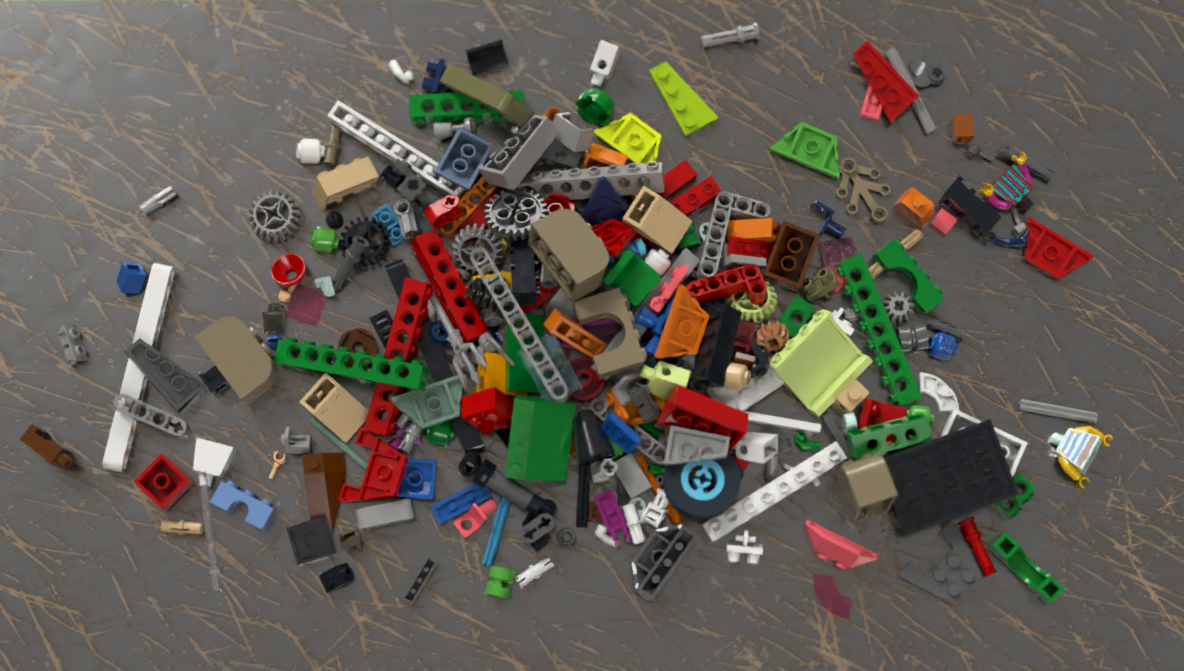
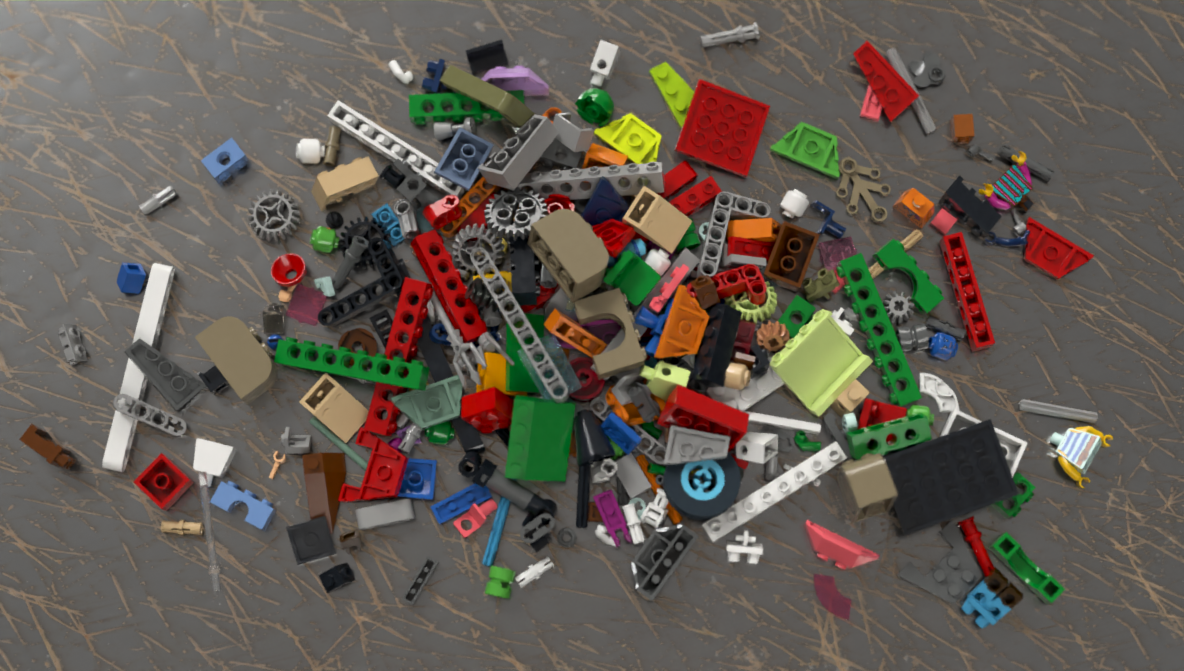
none -> medium blue brick [201,138,248,183]
none -> black beam [318,237,406,327]
none -> lavender wedge [481,66,549,96]
none -> red plate [674,79,770,177]
none -> reddish brown bracket [690,275,720,309]
none -> white head [780,189,809,219]
none -> red brick [939,232,995,352]
none -> hips [962,567,1023,629]

